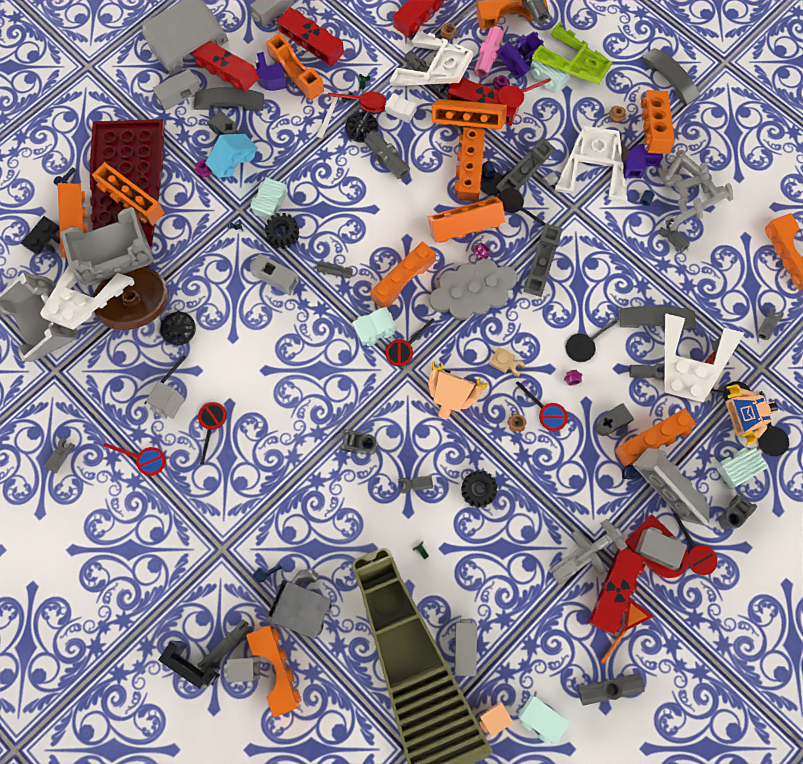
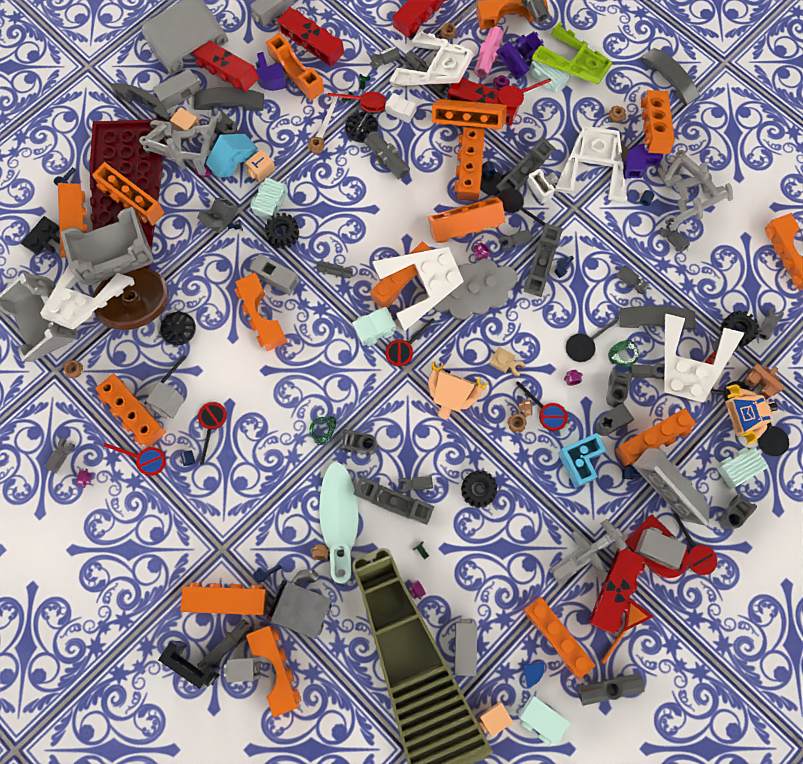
none -> medium nougat plate [64,360,83,378]
none -> magenta plate [77,469,92,488]
none -> orange brick [95,373,166,447]
none -> dark grey slope [111,83,171,123]
none -> light grey piece [139,110,223,175]
none -> light nougat brick [170,107,201,140]
none -> orange brick [180,582,268,615]
none -> dark blue piece [181,450,195,466]
none -> dark grey brick [197,198,239,233]
none -> orange arch [234,273,288,352]
none -> light nougat brick [245,149,276,183]
none -> medium nougat plate [308,137,325,154]
none -> clear green piece [310,416,337,445]
none -> medium nougat plate [311,544,330,561]
none -> light aqua plant [319,462,359,584]
none -> dark grey slope [353,476,435,525]
none -> dark grey bar [370,46,400,69]
none -> white wing [372,247,464,331]
none -> magenta plate [409,580,426,600]
none -> dark grey bar [499,229,532,252]
none -> medium nougat plate [519,398,533,417]
none -> orange arch [522,597,596,679]
none -> blue tile [523,662,544,687]
none -> white piece [527,169,555,204]
none -> dark blue hand [554,255,574,278]
none -> medium azure brick [558,433,606,489]
none -> dark grey piece [606,369,632,408]
none -> clear green piece [608,340,639,367]
none -> dark grey bar [616,265,649,294]
none -> black tyre [720,310,759,347]
none -> nougat hips [745,364,785,400]

